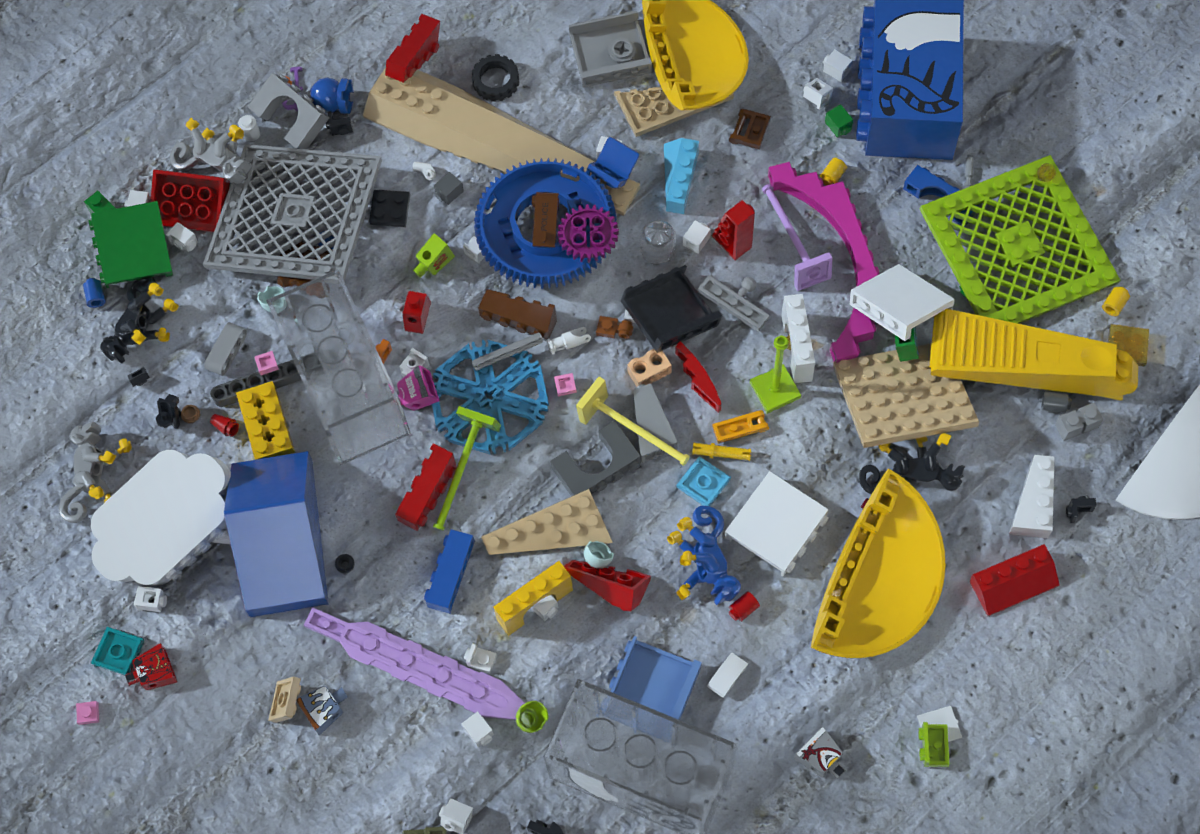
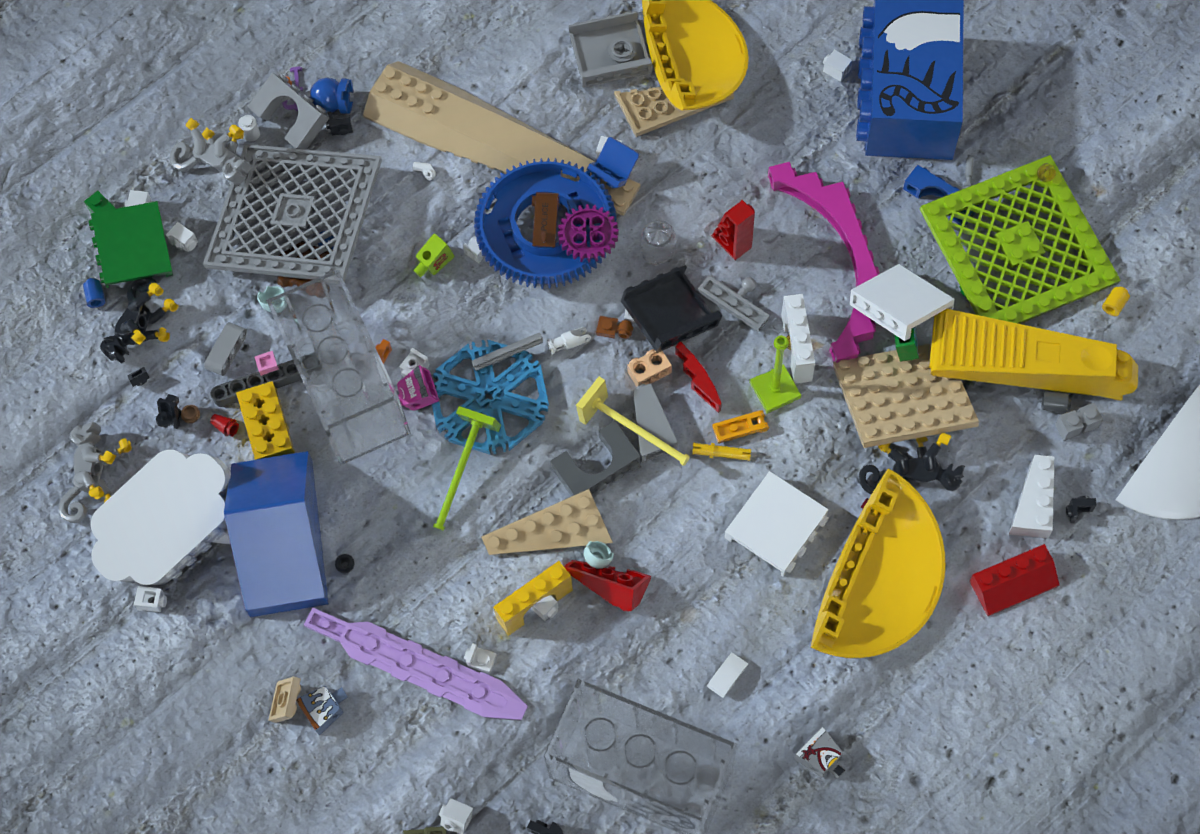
bright pink plate [76,701,99,725] -> none
teal tile [91,627,145,676] -> none
red torso [125,643,178,690] -> none
red slope [150,169,230,232] -> none
black plate [369,190,410,227] -> none
red wedge [385,14,440,83] -> none
red wedge [395,443,457,531] -> none
red torso [403,291,431,334] -> none
blue brick [424,529,475,614] -> none
dark grey brick [434,171,464,205] -> none
white brick [462,711,494,747] -> none
black tyre [472,54,519,102] -> none
reddish brown wedge [478,289,557,340] -> none
lime hair [515,700,549,733] -> none
bright pink plate [554,373,577,397] -> none
medium blue panel [601,636,702,741] -> none
medium azure wedge [664,138,699,214] -> none
blue animal [667,506,741,605] -> none
medium azure tile [676,456,731,506] -> none
white brick [683,220,711,254] -> none
reddish brown plate [729,109,771,150] -> none
red brick [729,591,760,622] -> none
lavender tile [762,184,832,291] -> none
white brick [803,78,833,110] -> none
yellow brick [820,158,847,186] -> none
green brick [825,104,853,138] -> none
white piece [917,706,962,742] -> none
lime bracket [918,722,950,767] -> none
clear yellow plate [1108,324,1149,367] -> none

